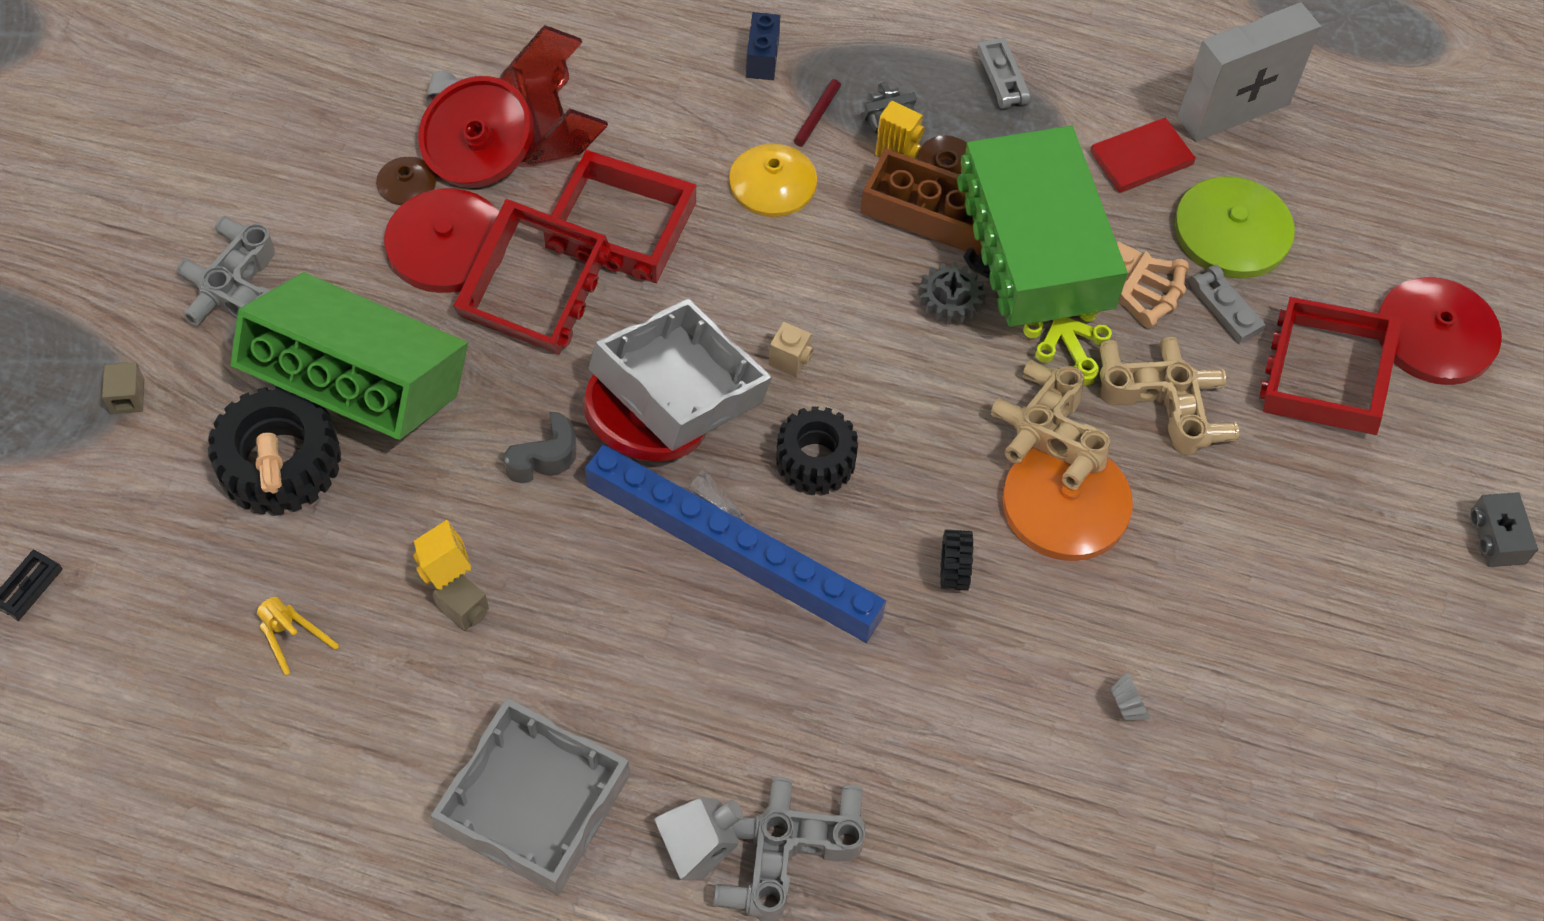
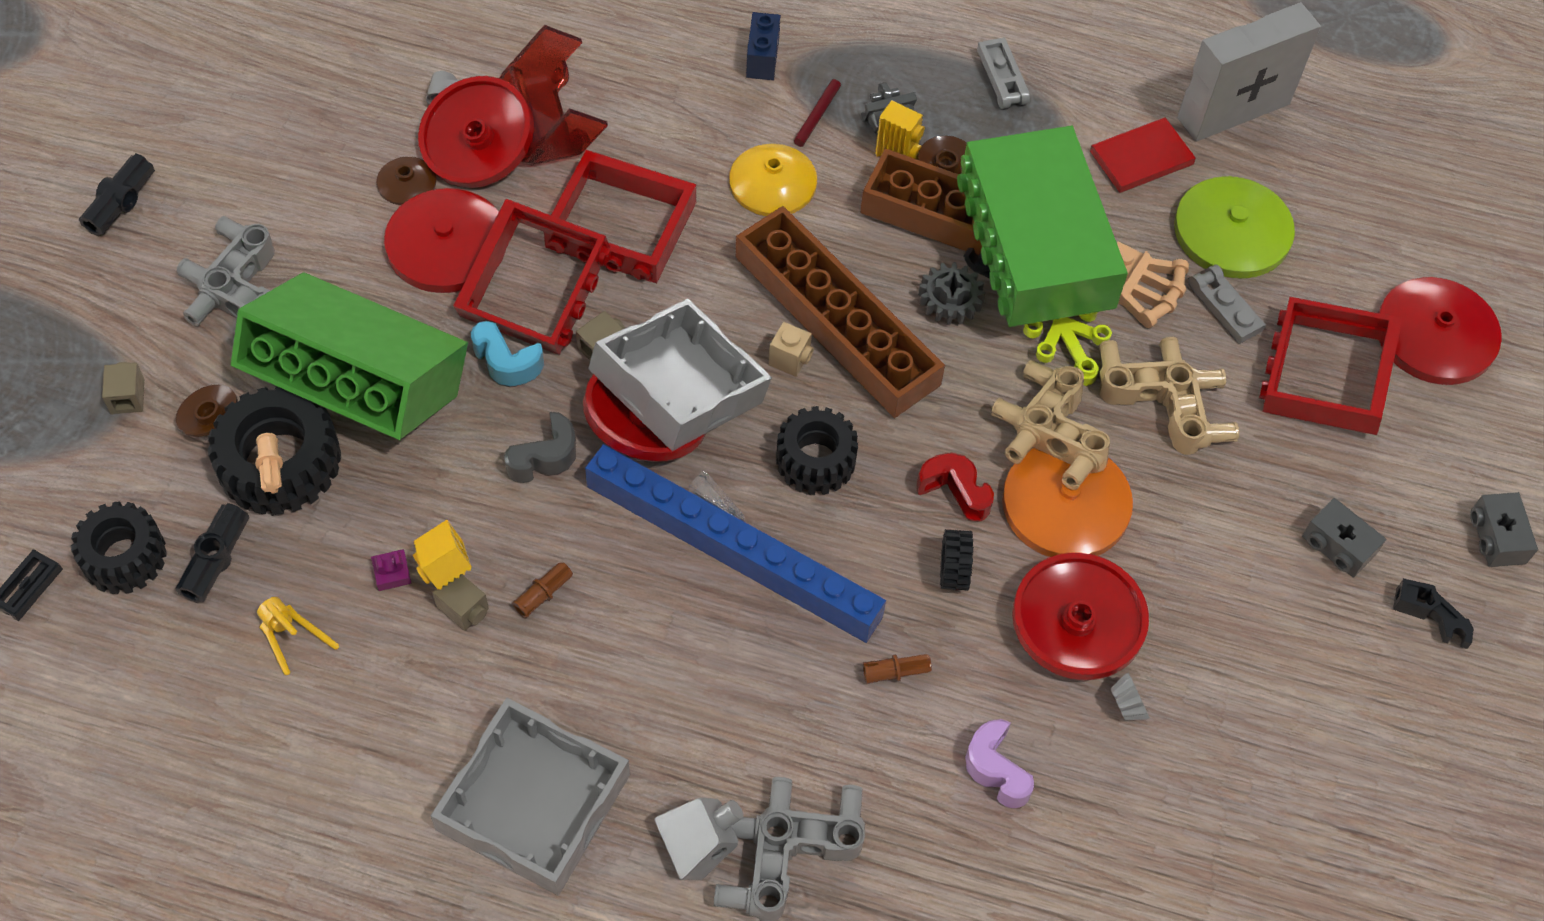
none -> black tyre [71,501,167,594]
none -> black piece [79,153,155,237]
none -> black piece [175,503,250,603]
none -> reddish brown dish [176,385,238,437]
none -> magenta tile [371,549,412,591]
none -> medium azure animal [471,321,544,387]
none -> dark orange axle [512,562,573,619]
none -> dark tan brick [576,311,625,361]
none -> dark orange brick [736,206,945,419]
none -> dark orange axle [863,654,932,684]
none -> red animal [916,452,994,522]
none -> lavender animal [965,719,1034,808]
none -> red dish [1012,553,1149,680]
none -> dark grey brick [1302,498,1387,578]
none -> black piece [1393,578,1474,649]

